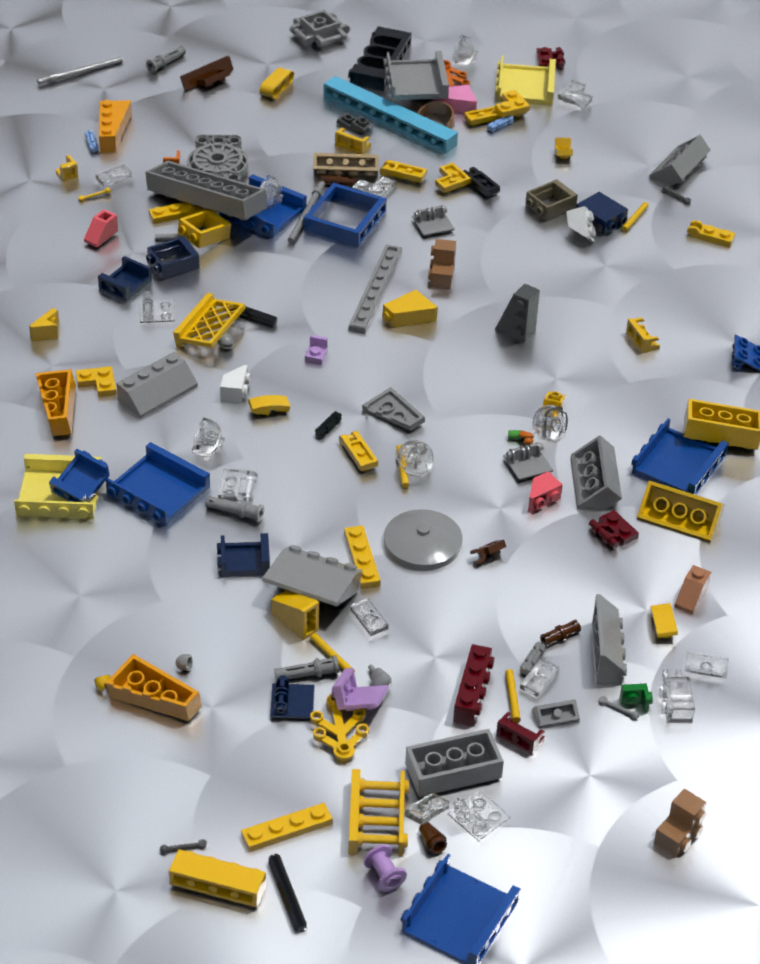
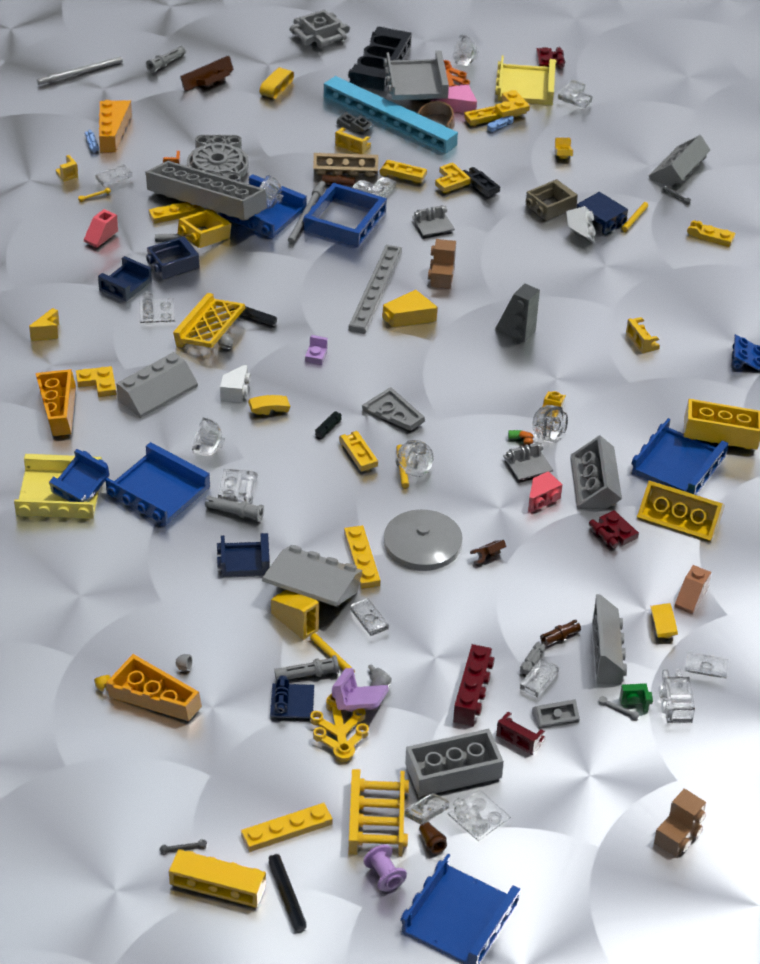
yellow bar [505,669,521,723] -> none

